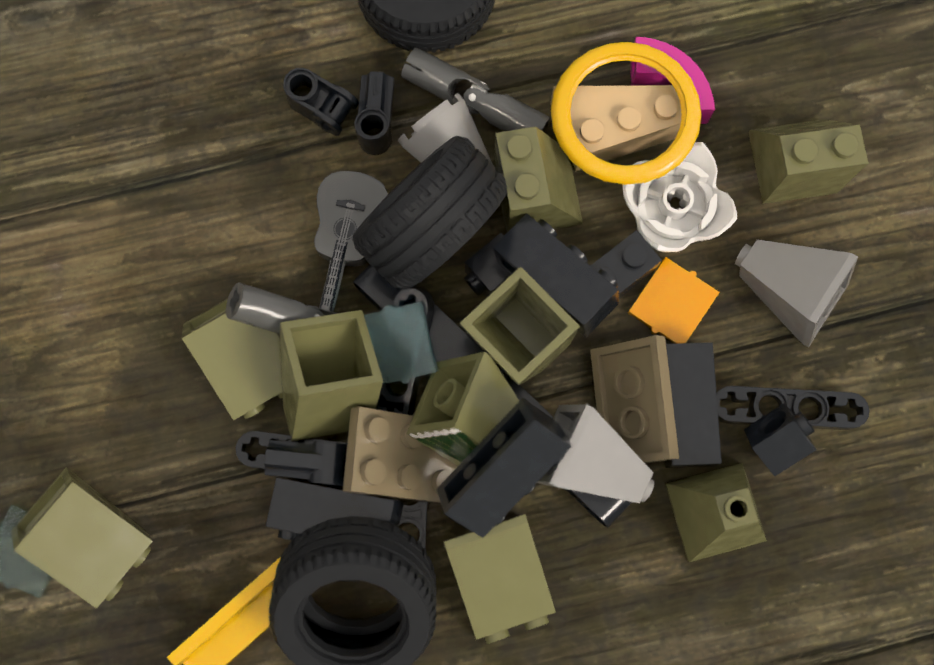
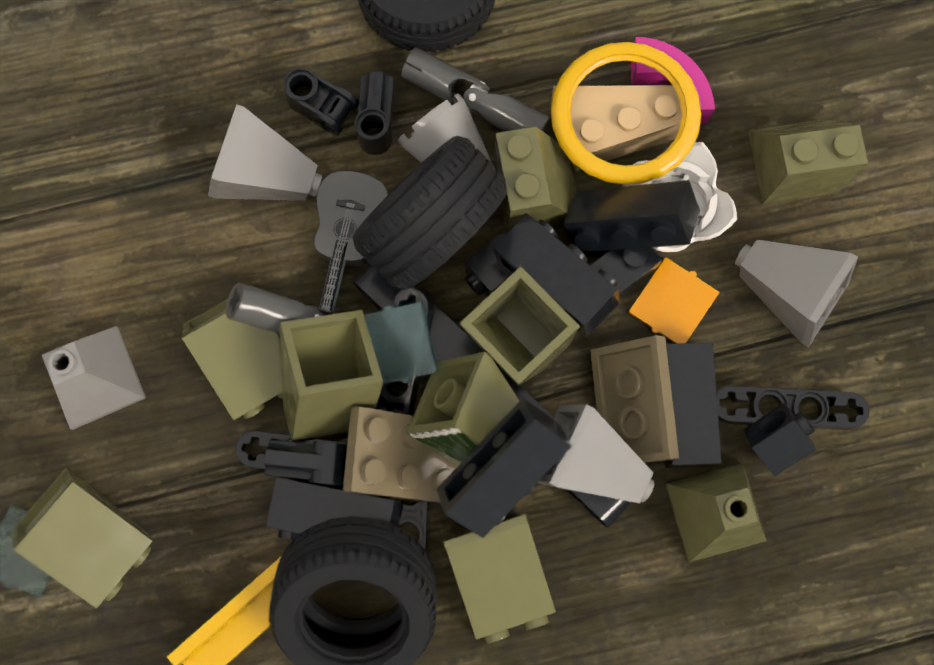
none -> light grey slope [42,326,146,430]
none -> light grey slope [208,104,322,201]
none -> black brick [563,180,700,252]

